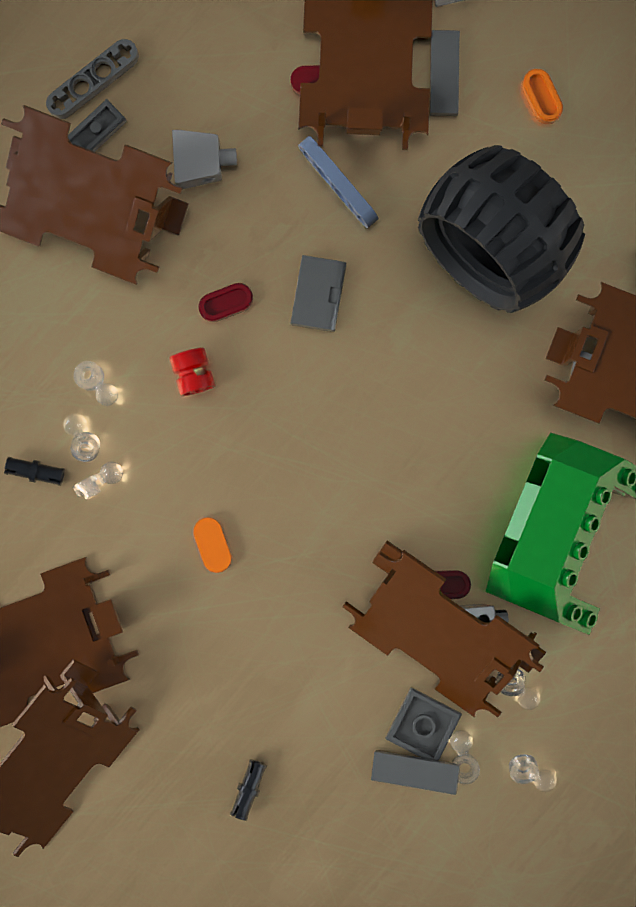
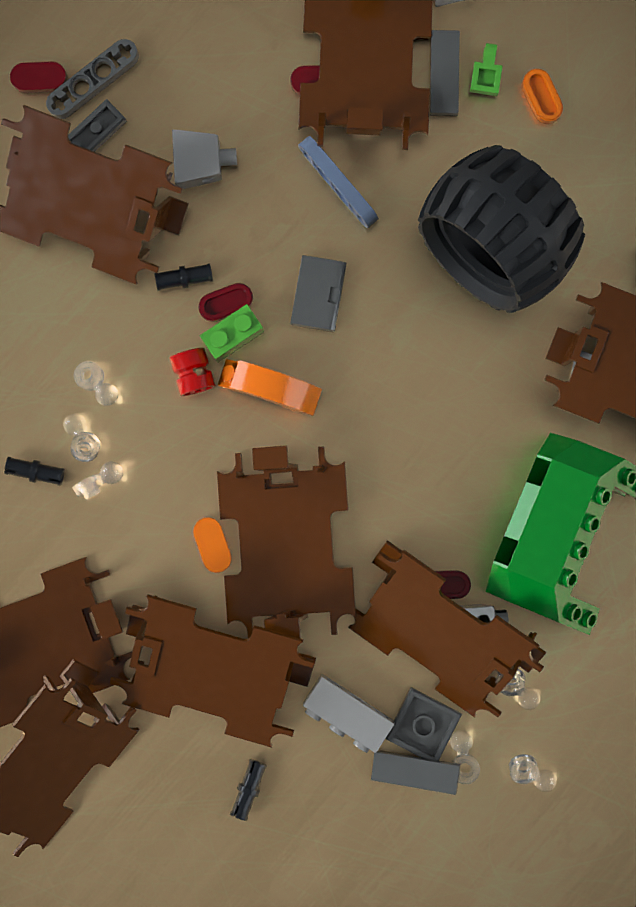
none -> dark red tile [10,61,67,93]
none -> reddish brown piece [109,594,316,748]
none -> black pin [154,263,213,291]
none -> bright green brick [200,304,264,363]
none -> reddish brown piece [217,445,356,639]
none -> orange arch [218,359,322,416]
none -> light grey brick [303,674,394,753]
none -> bright green plate [470,43,502,96]

